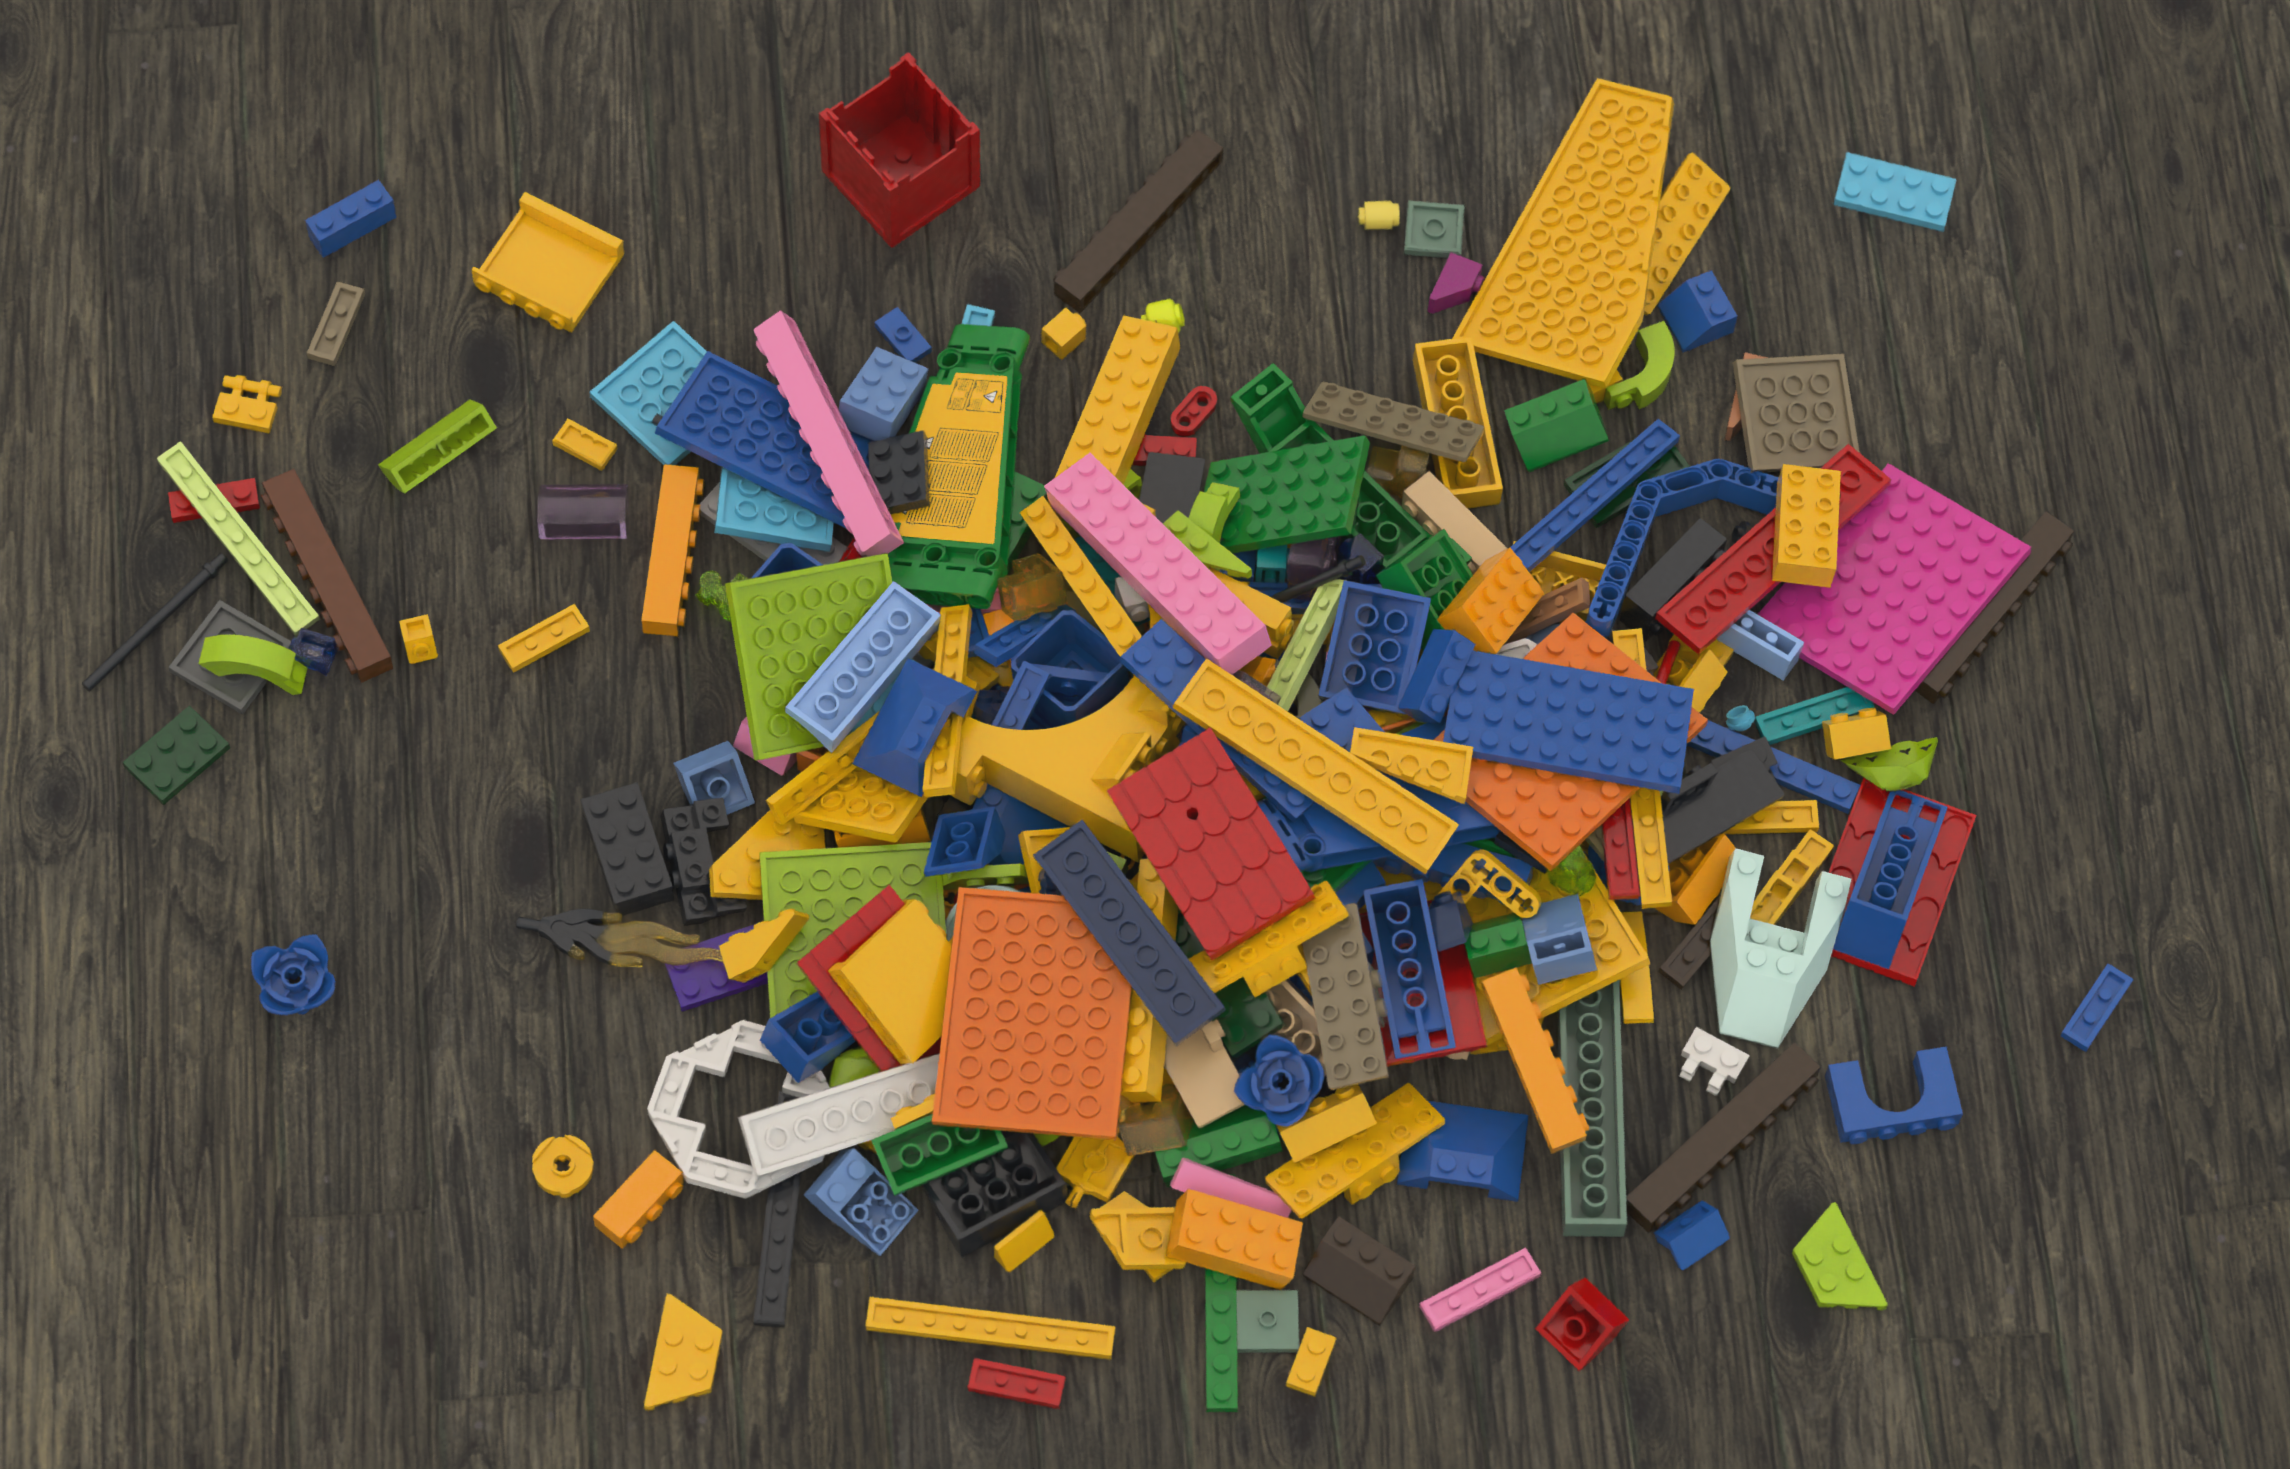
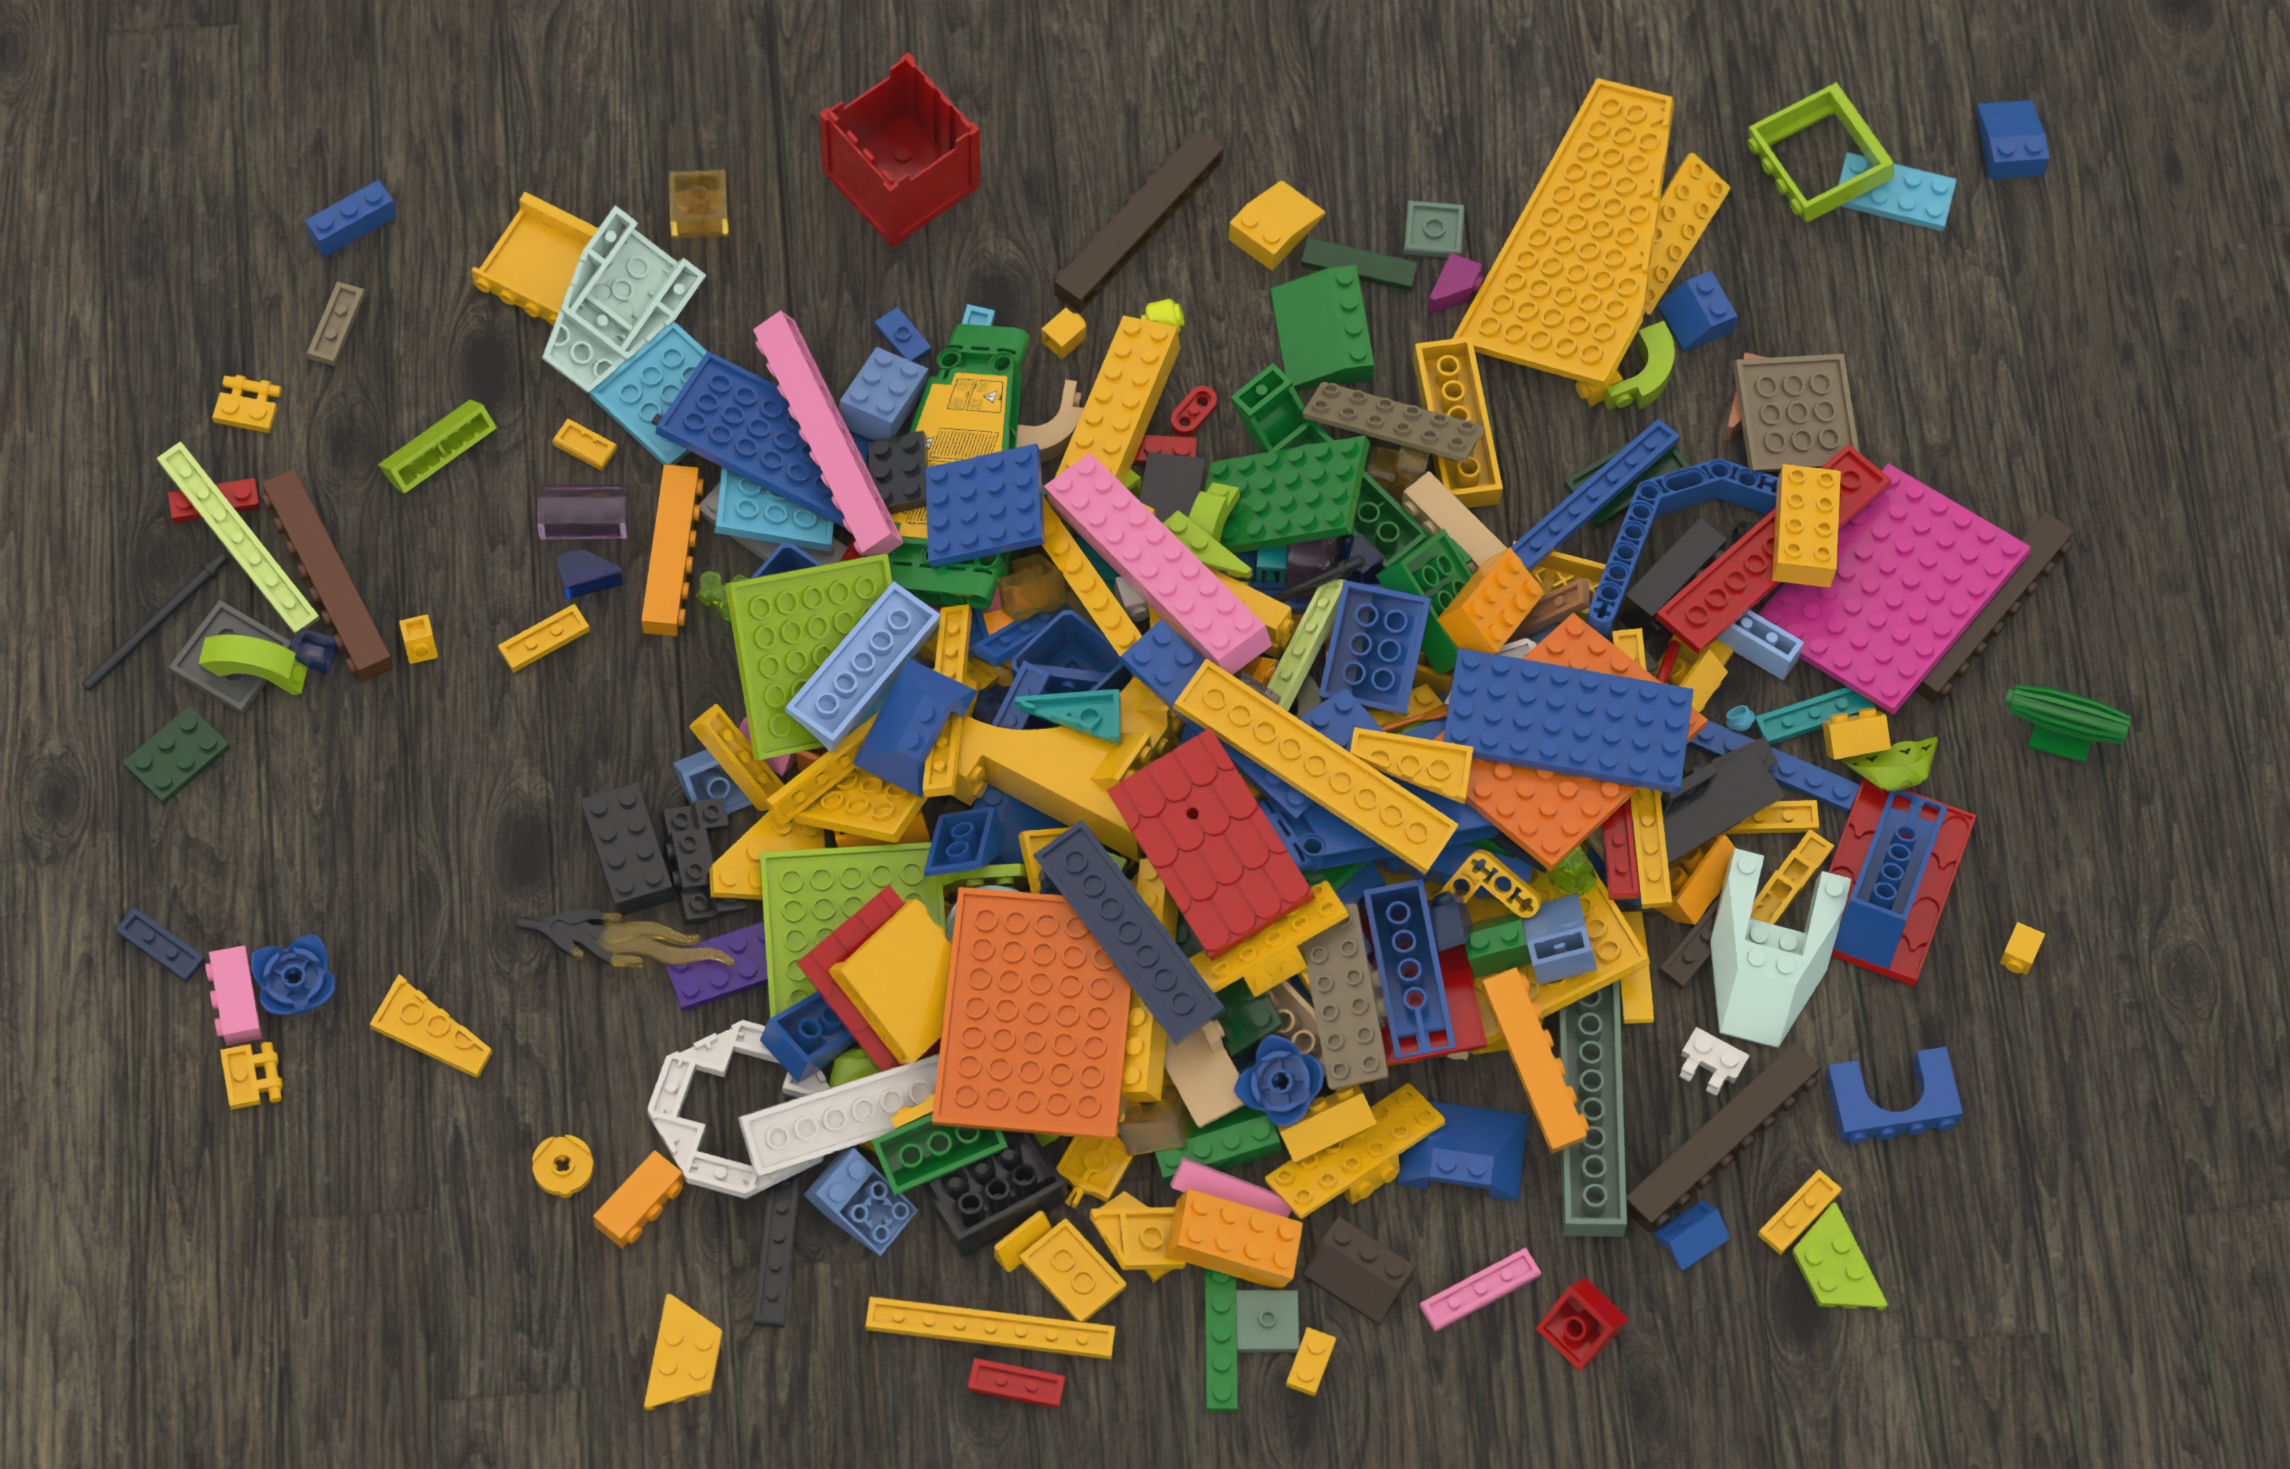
yellow slope [719,909,810,983] -> none
light yellow brick [1358,201,1399,230] -> none
blue brick [1398,629,1475,723] -> none
green slope [1504,379,1609,472] -> none
blue plate [2060,964,2133,1052] -> none
none -> dark blue plate [115,907,206,984]
none -> bright pink brick [205,945,263,1046]
none -> yellow plate [220,1042,283,1110]
none -> yellow wing [370,974,492,1079]
none -> light aqua wedge [542,205,706,393]
none -> clear blue slope [555,549,623,600]
none -> clear yellow brick [669,170,729,238]
none -> yellow slope [689,704,784,811]
none -> blue plate [925,444,1045,568]
none -> teal wing [1015,689,1121,744]
none -> tan arch [1016,380,1084,463]
none -> yellow plate [1020,1218,1127,1323]
none -> yellow slope [1228,180,1326,271]
none -> green slope [1270,265,1374,390]
none -> dark green tile [1301,238,1418,291]
none -> lime piece [1747,82,1894,223]
none -> yellow plate [1758,1170,1842,1255]
none -> blue slope [1976,100,2050,179]
none -> yellow brick [2000,922,2045,975]
none -> green plate [2004,684,2131,763]

